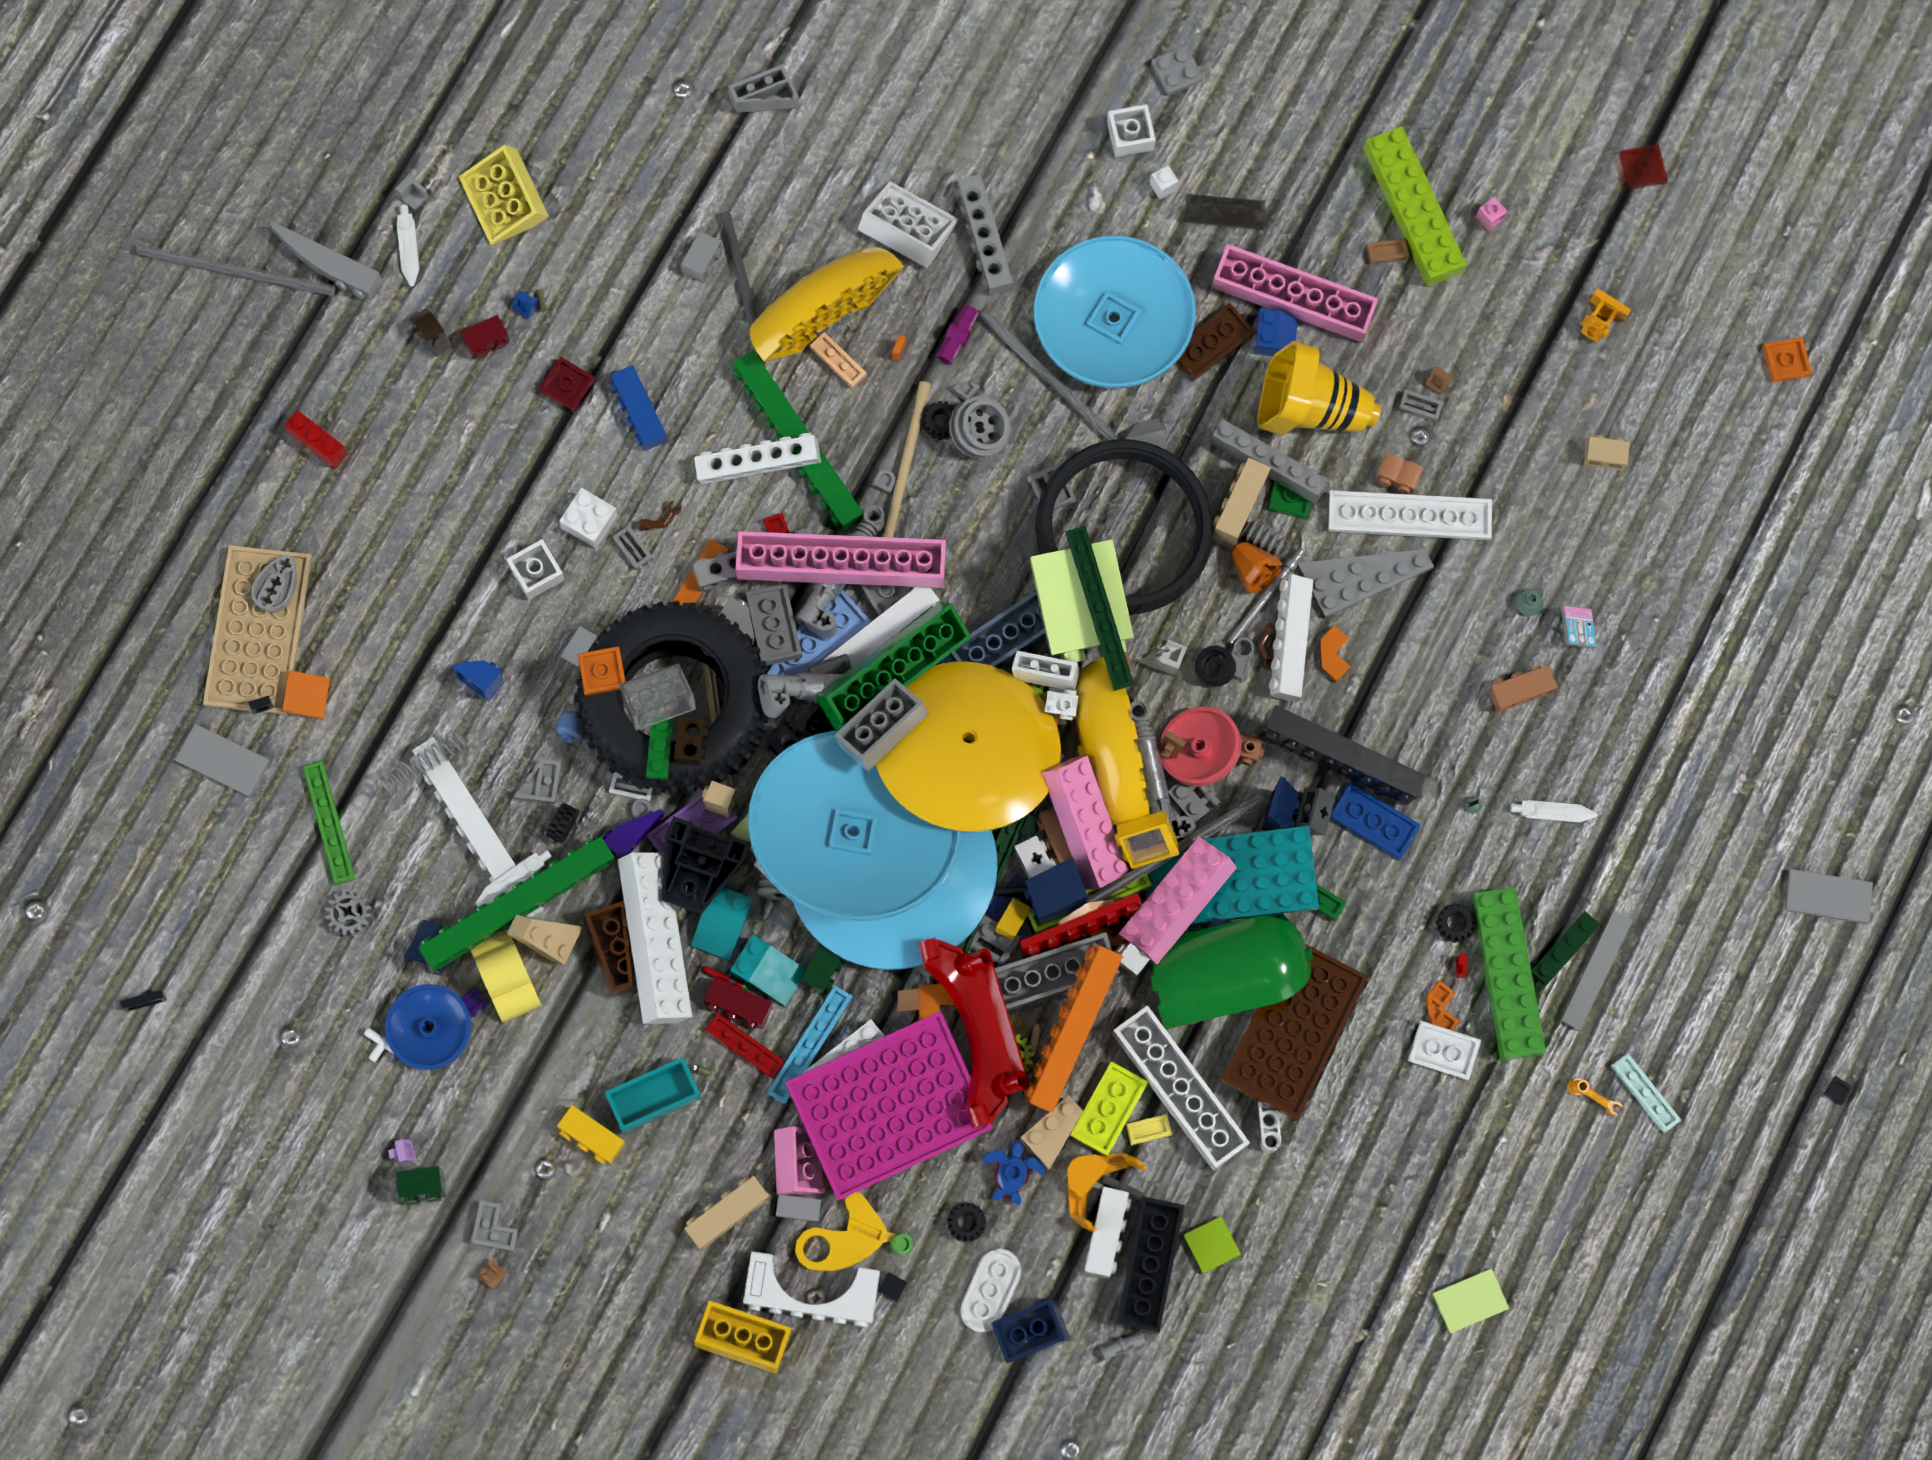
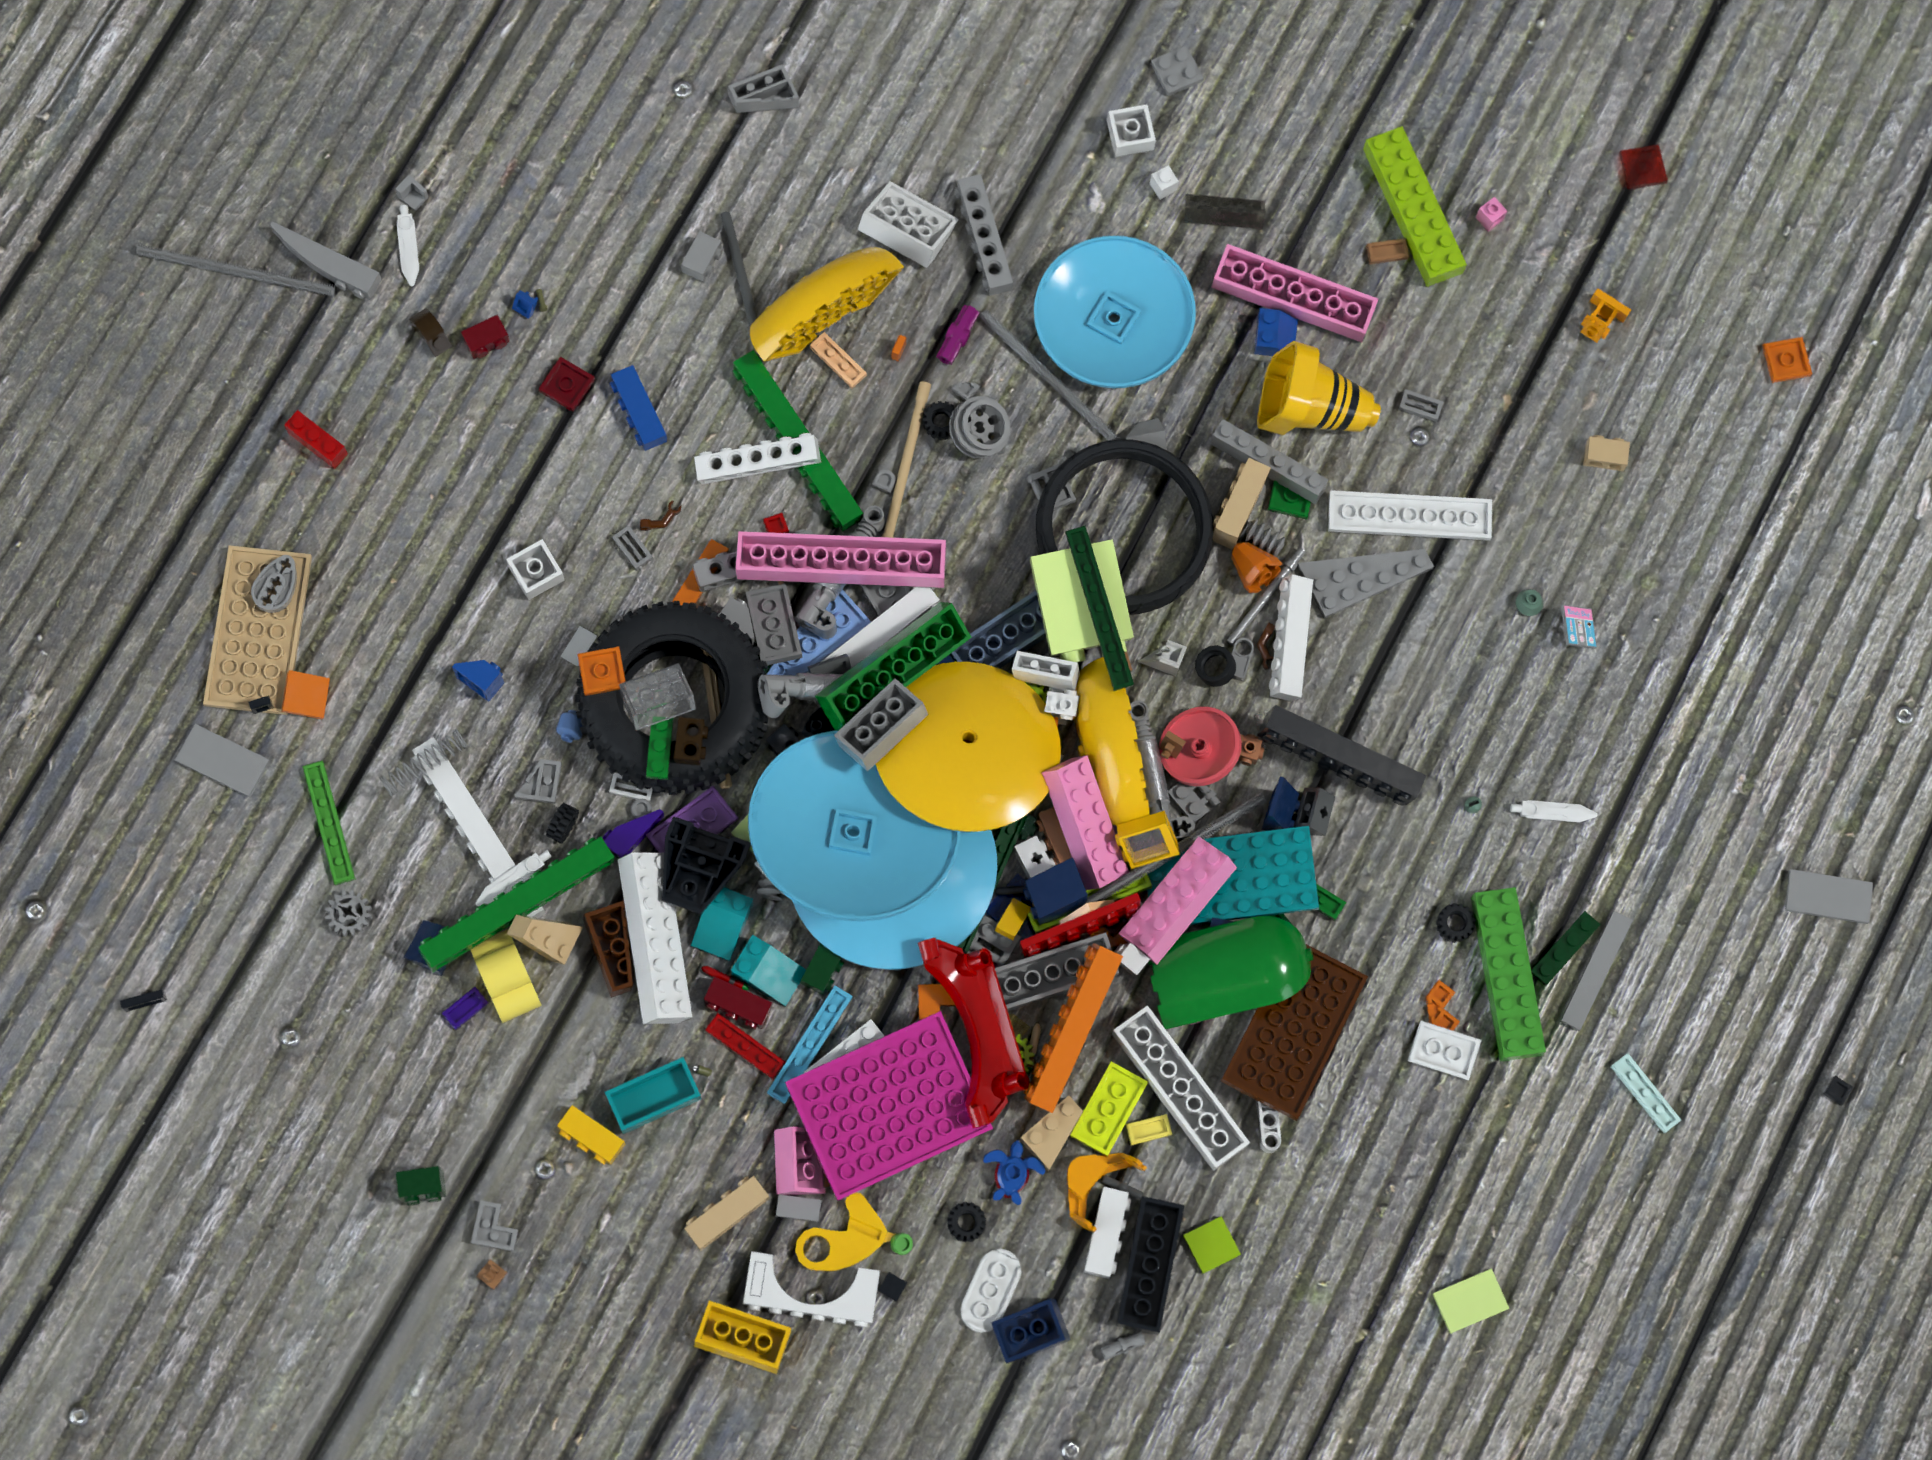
white piece [364,1028,395,1062] -> none
blue dish [385,984,472,1070] -> none
lavender tile [388,1139,416,1163] -> none
light yellow slope [459,145,549,245] -> none
white brick [559,488,618,549] -> none
tan brick [702,781,737,818] -> none
medium nougat tile [898,989,920,1013] -> none
reddish brown tile [1177,303,1256,381] -> none
orange tile [1320,625,1351,683] -> none
blue tile [1330,782,1421,861] -> none
nougat brick [1376,453,1423,494] -> none
medium nougat tile [1425,366,1453,394] -> none
red tile [1455,954,1467,978] -> none
nougat brick [1488,665,1558,713] -> none
light orange brick [1567,1078,1622,1116] -> none

